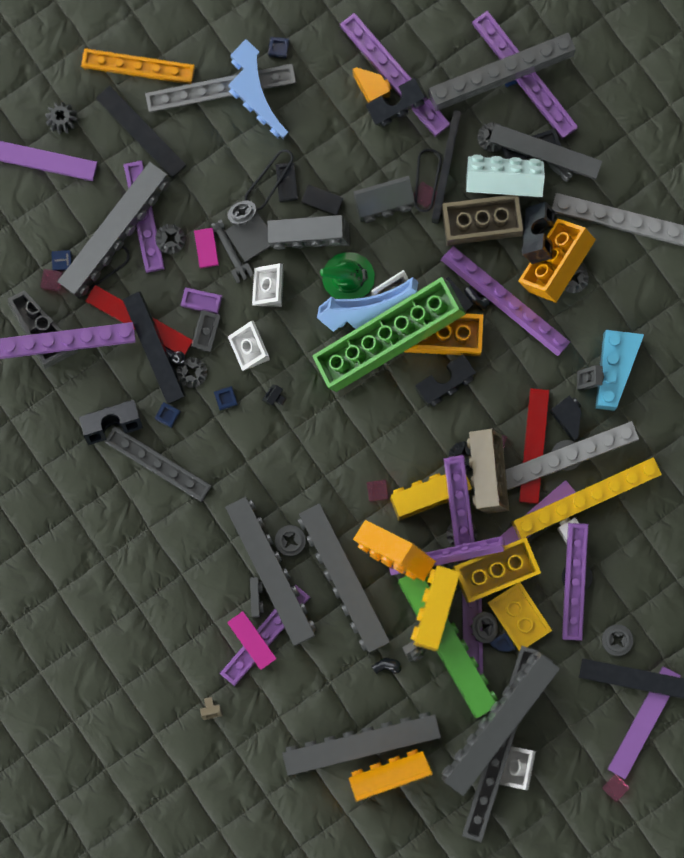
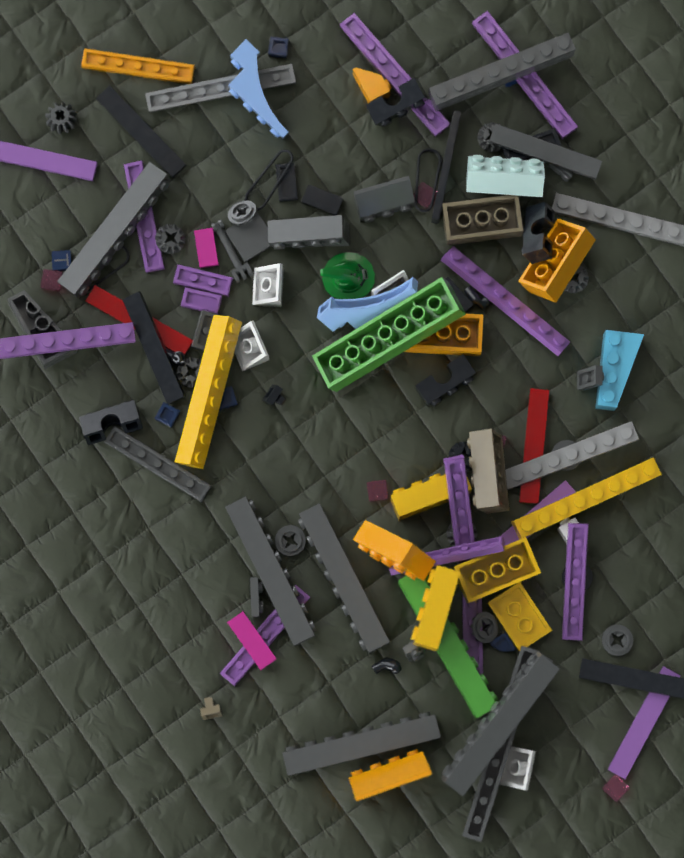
black slope [550,395,581,442] -> none
none -> medium lavender tile [173,264,233,297]
none -> yellow brick [175,315,242,469]

